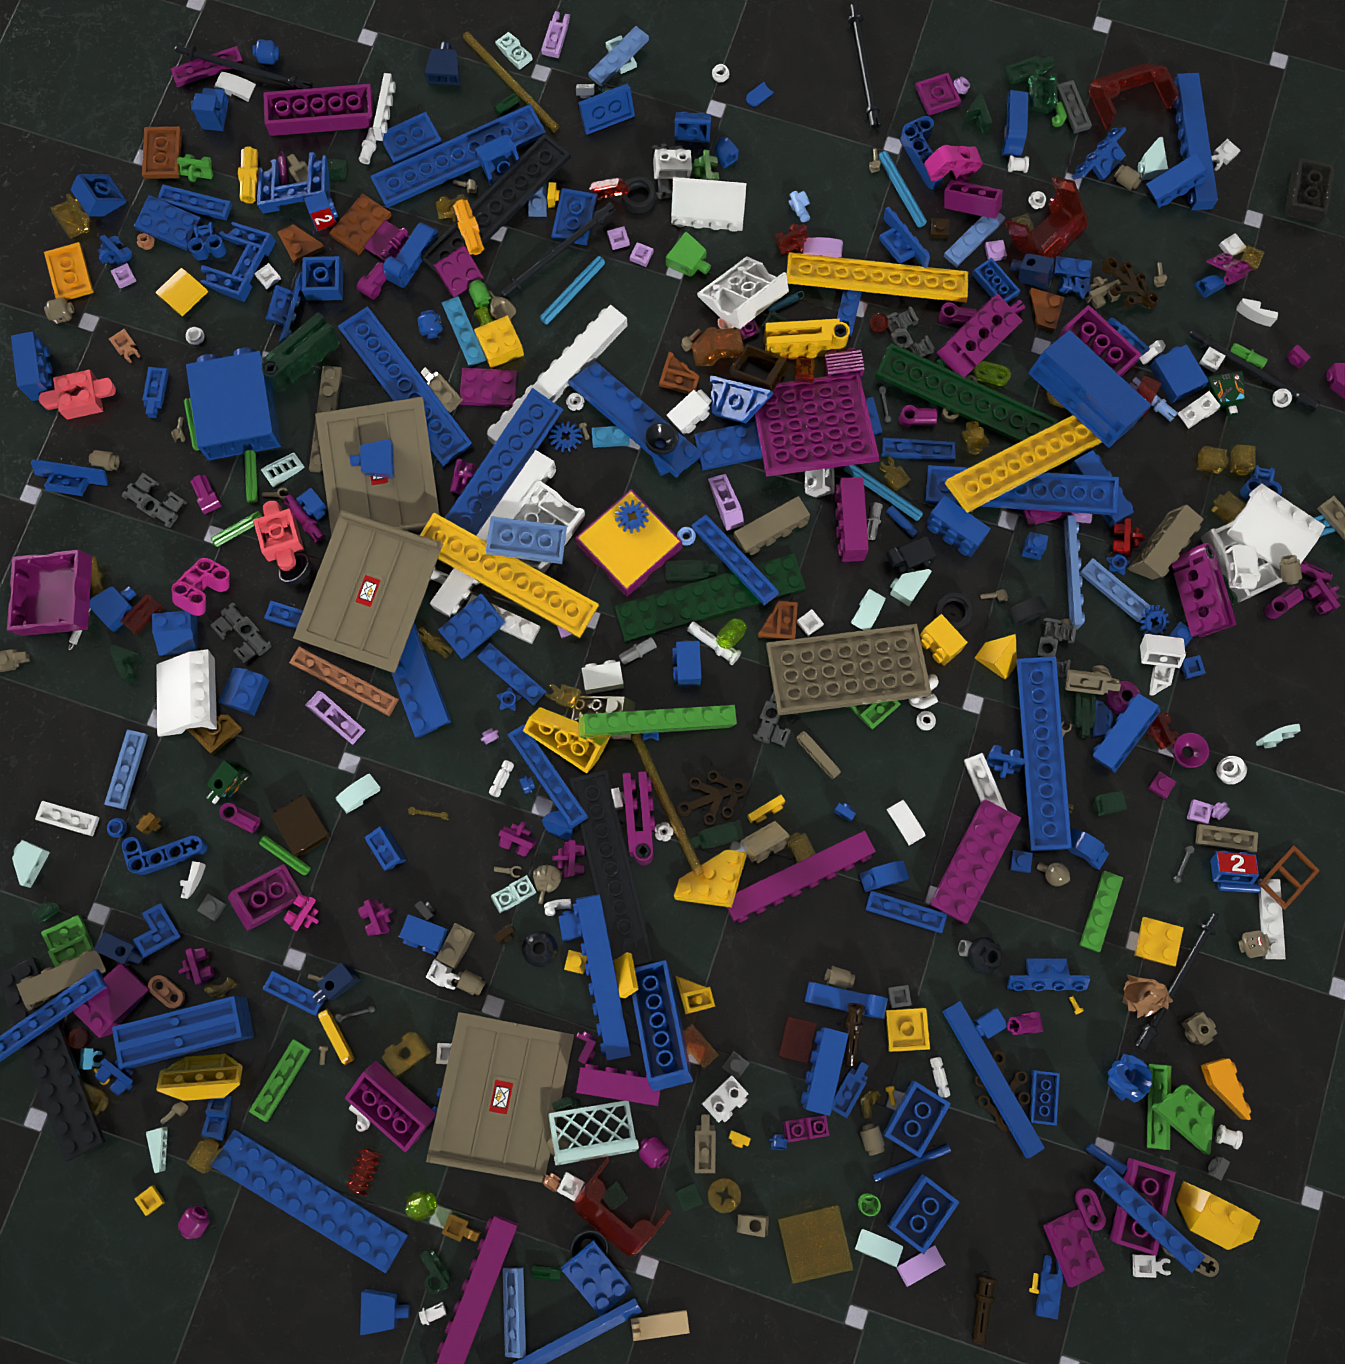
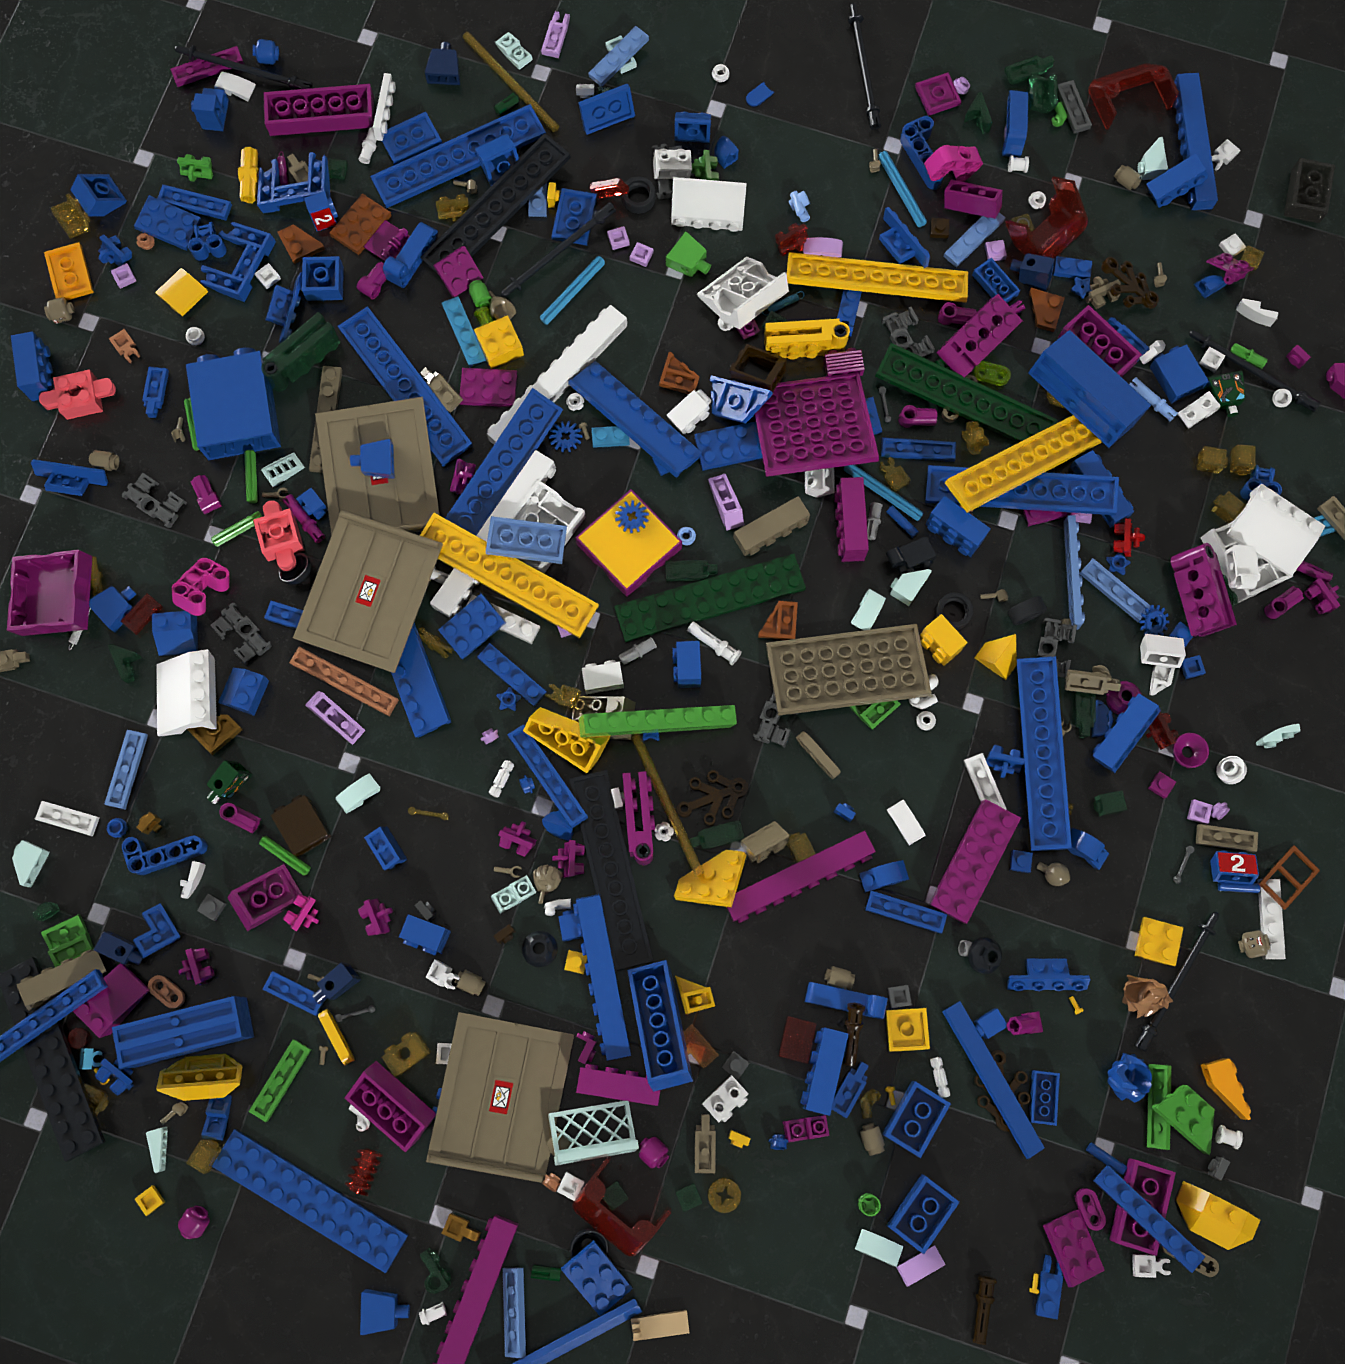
dark orange plate [142,126,182,179] -> none
clear yellow arm [204,977,236,997] -> none
clear neon green head [405,1190,437,1222] -> none
blue head [417,310,443,339] -> none
dark tan brick [436,923,475,969] -> none
light orange piece [453,199,484,255] -> none
clear green arm [552,1097,582,1112] -> none
yellow tile [613,952,639,998] -> none
black piece [645,423,679,455] -> none
dark tan hand [681,329,701,351] -> none
clear orange brick [692,327,744,366] -> none
blue plate [692,515,779,605] -> none
clear neon green plate [716,619,747,649] -> none
dark tan leg [737,1214,769,1237] -> none
yellow plate [747,795,785,824] -> none
clear yellow plate [778,1205,853,1284] -> none
clear red plate [795,358,815,383] -> none
white plate [797,610,824,637] -> none
clear red tile [870,313,888,332] -> none
blue bar [873,1144,951,1183] -> none
blue brick [1022,532,1048,560] -> none
blue plate [1058,277,1074,295] -> none
blue bracket [1072,127,1127,180] -> none
bright green plate [1079,871,1123,953] -> none
dark tan slope [1127,504,1203,580] -> none
clear red plate [1137,375,1162,417] -> none
dark tan brick [1181,1012,1217,1045] -> none
dark tan brick [1279,555,1302,585] -> none

